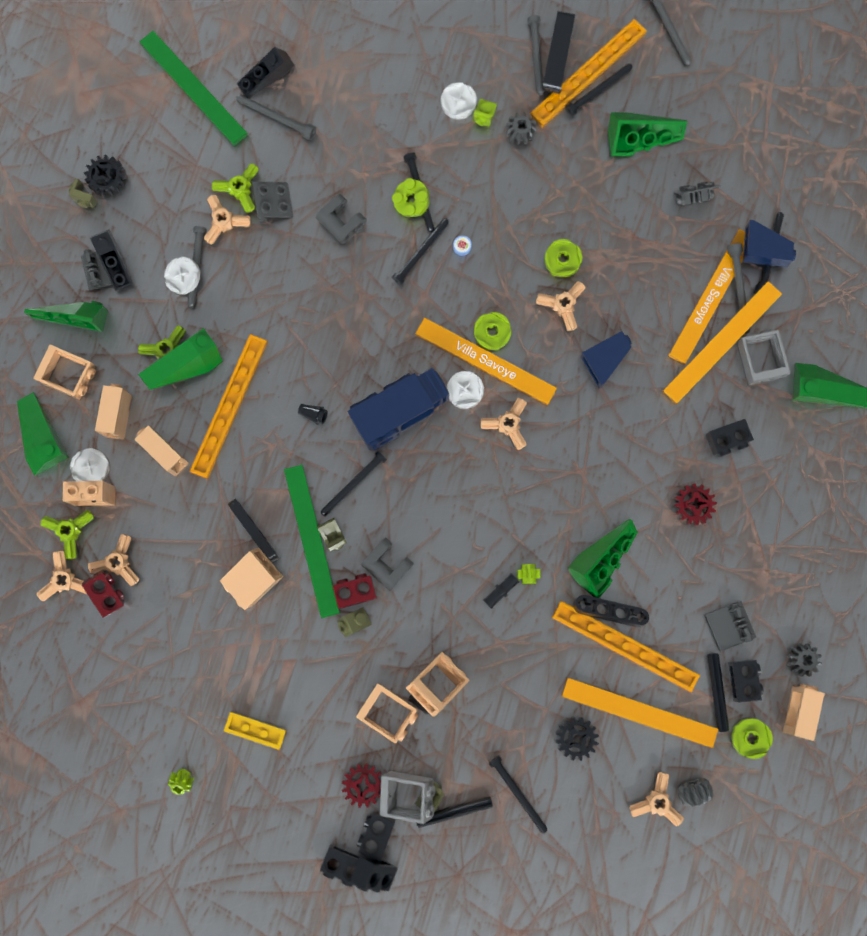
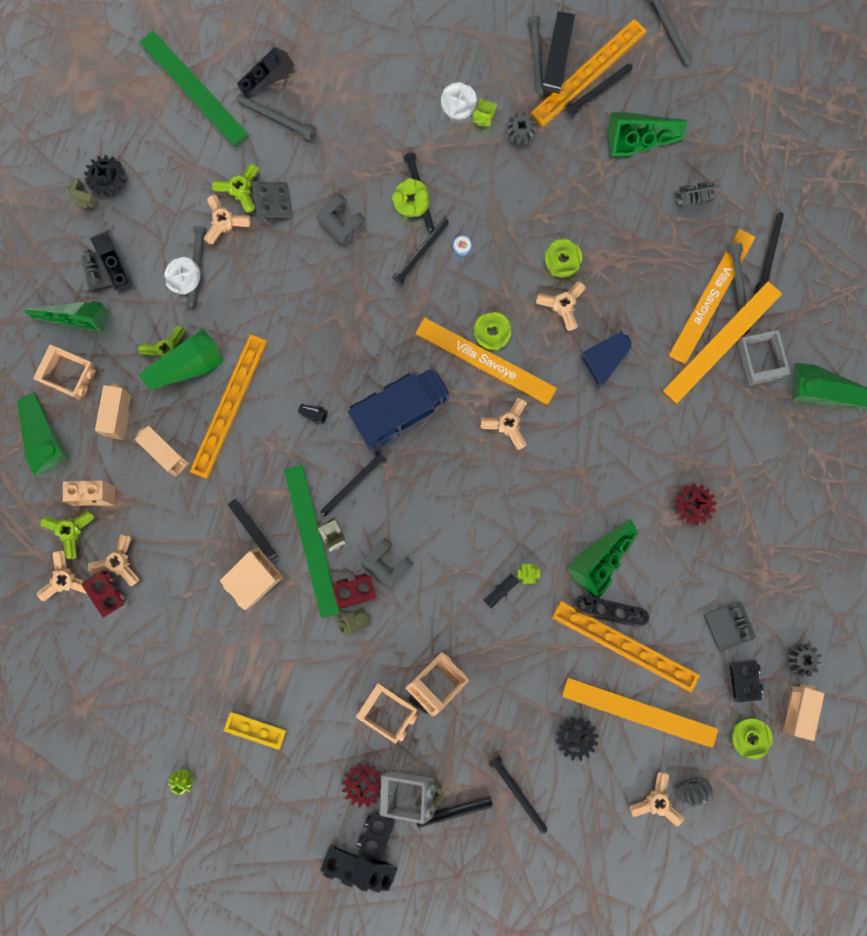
white tile [70,448,110,481] -> none
white tile [447,371,484,409] -> none
black brick [705,419,754,457] -> none
black axle [708,653,729,732] -> none
dark blue slope [742,220,796,267] -> none

